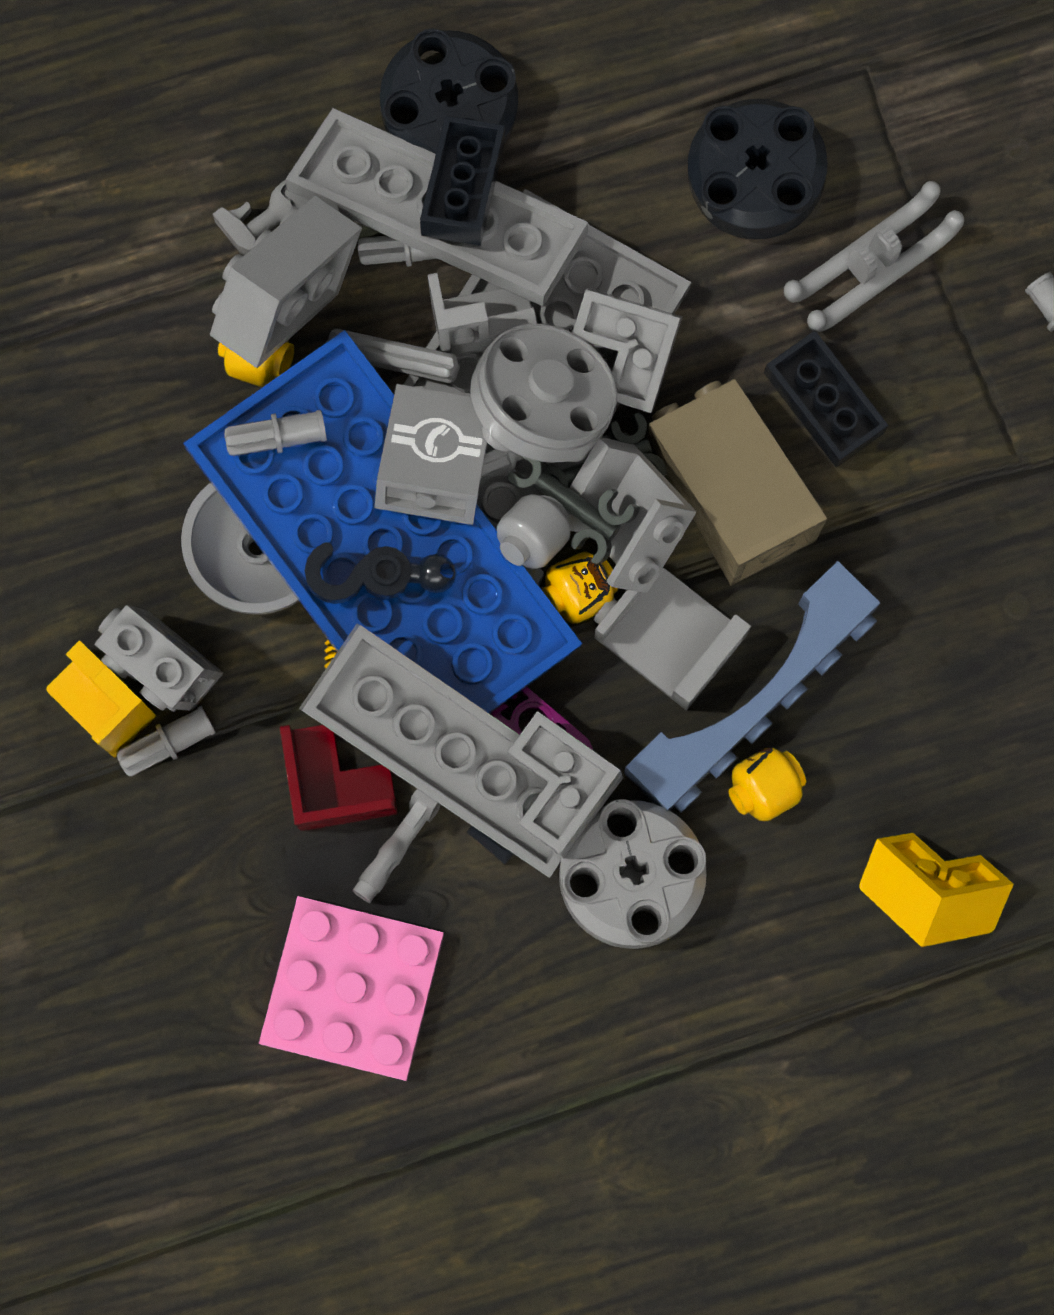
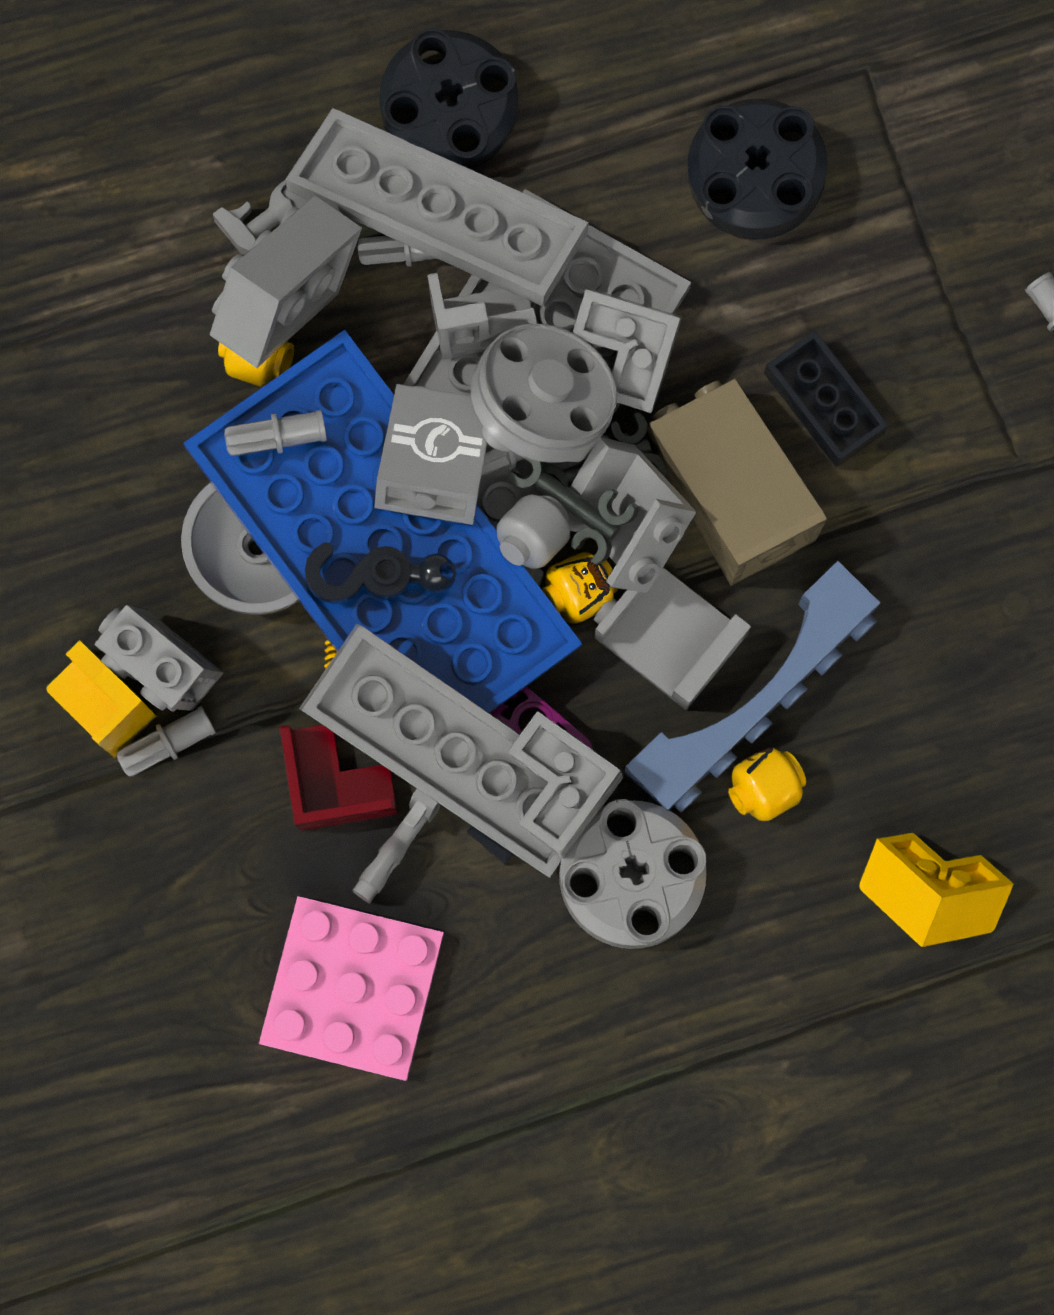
light grey axle [326,329,460,383] -> none
black piece [420,115,505,246] -> none
light grey piece [784,181,964,332] -> none

